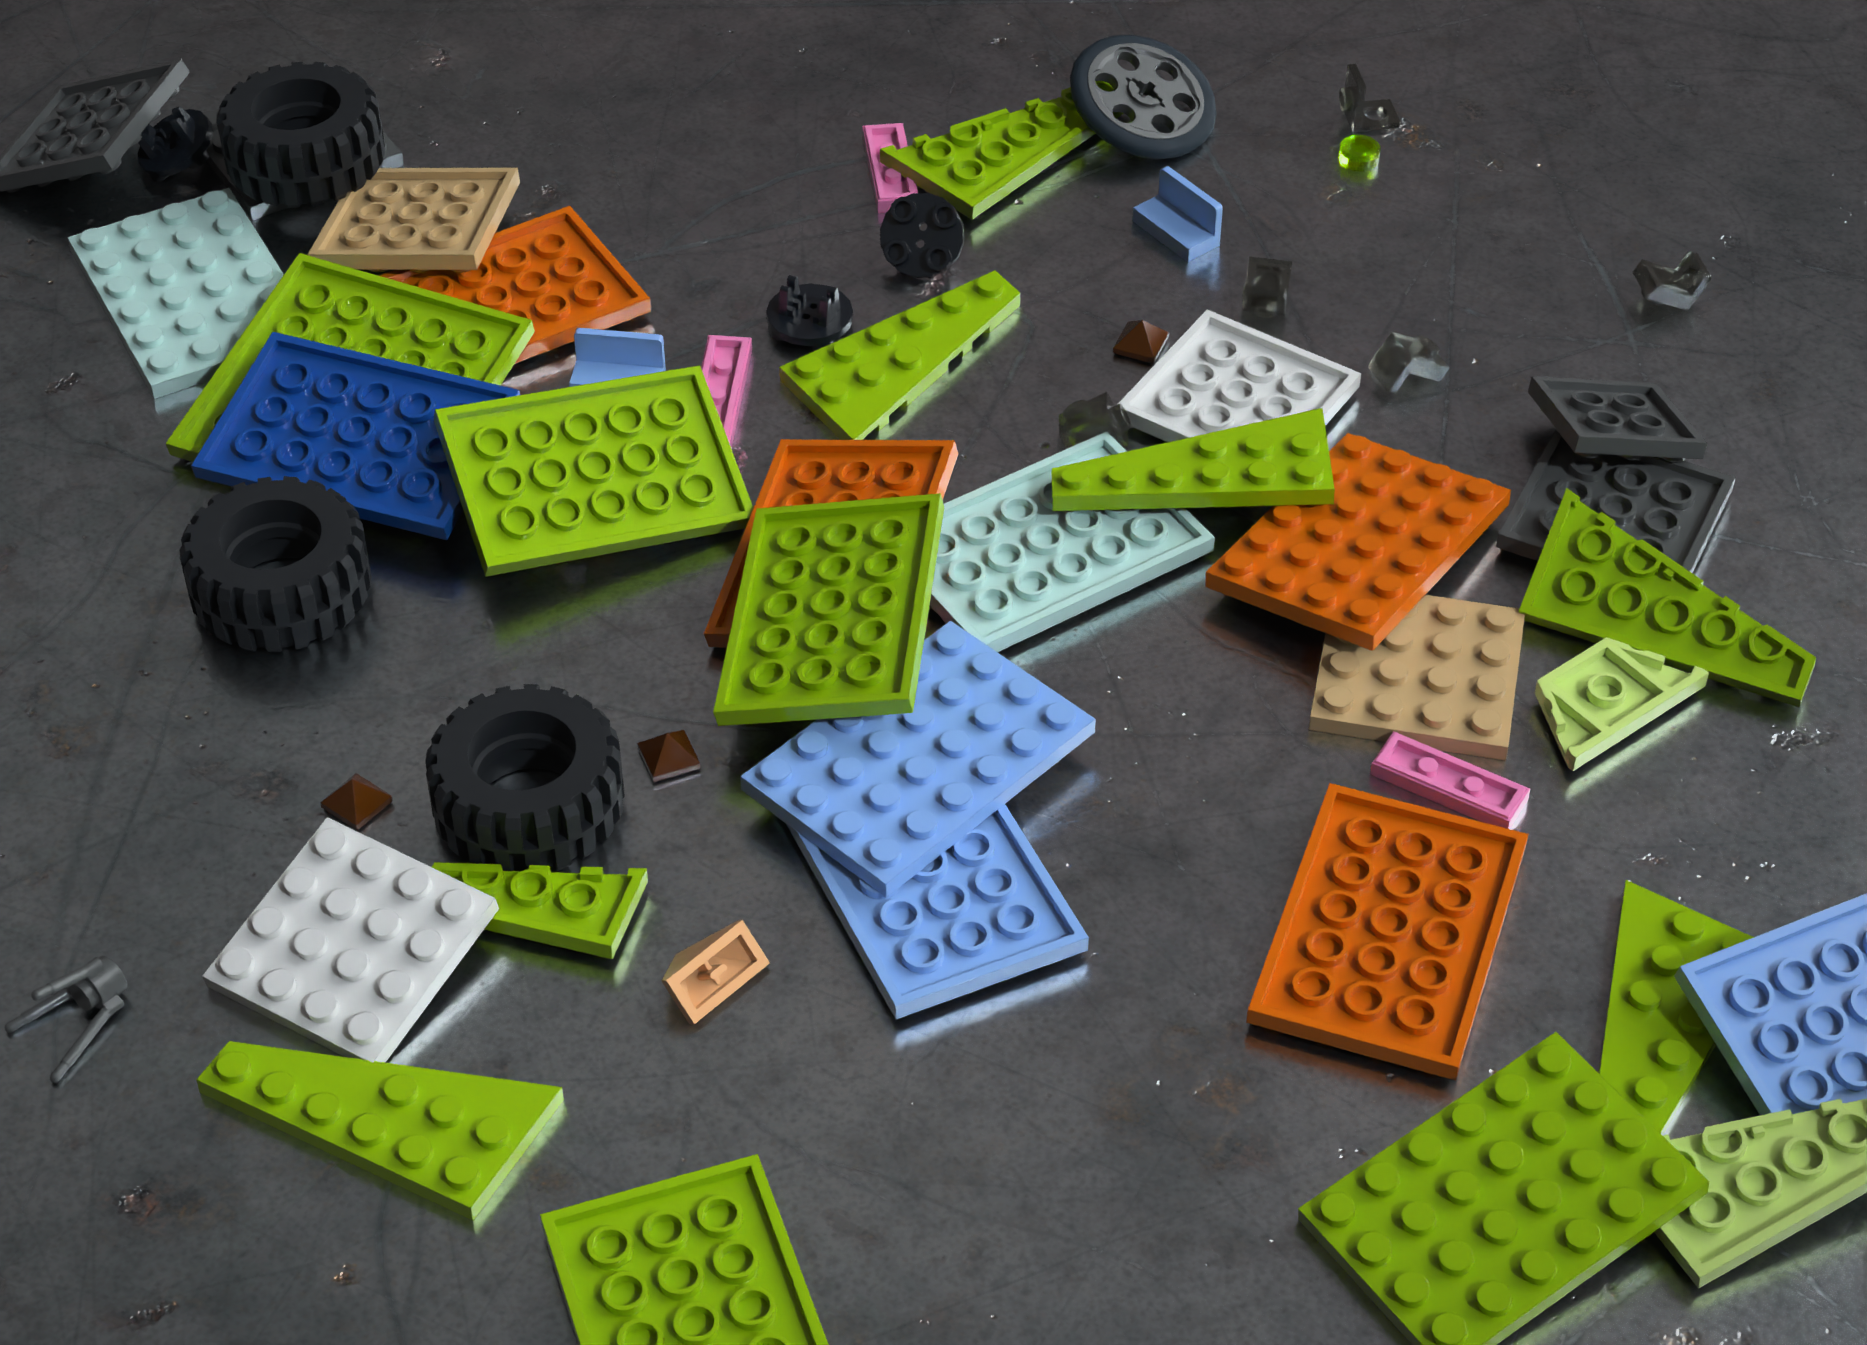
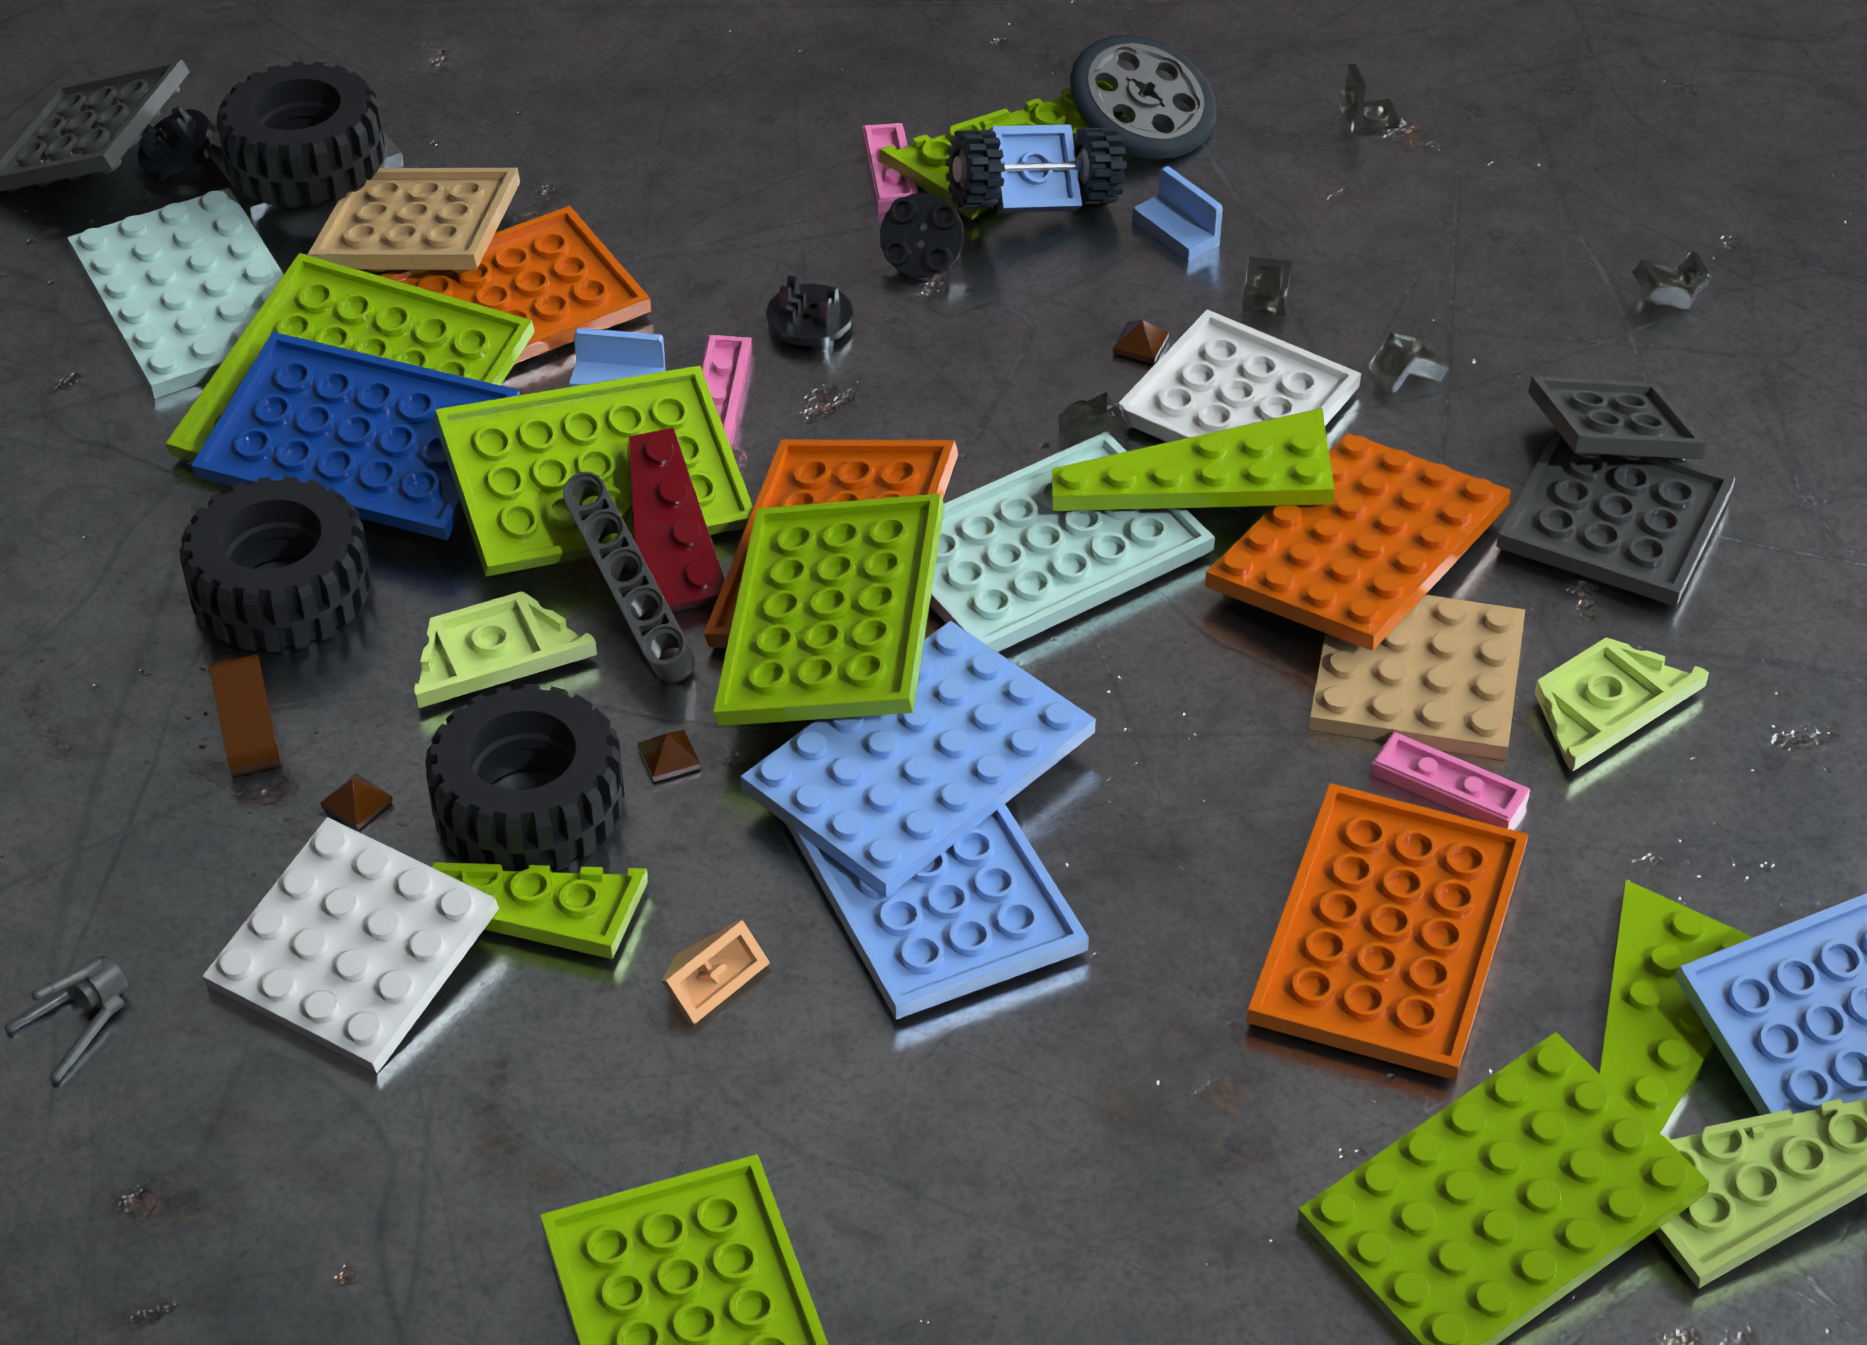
lime wing [196,1041,564,1221] -> none
lime wing [779,270,1020,440] -> none
clear neon green tile [1338,135,1381,172] -> none
lime wing [1518,488,1816,708] -> none
none -> reddish brown beam [209,654,281,777]
none -> yellowish green wing [414,591,597,708]
none -> dark grey beam [563,472,695,683]
none -> dark red wing [627,427,725,620]
none -> plate [946,125,1127,213]

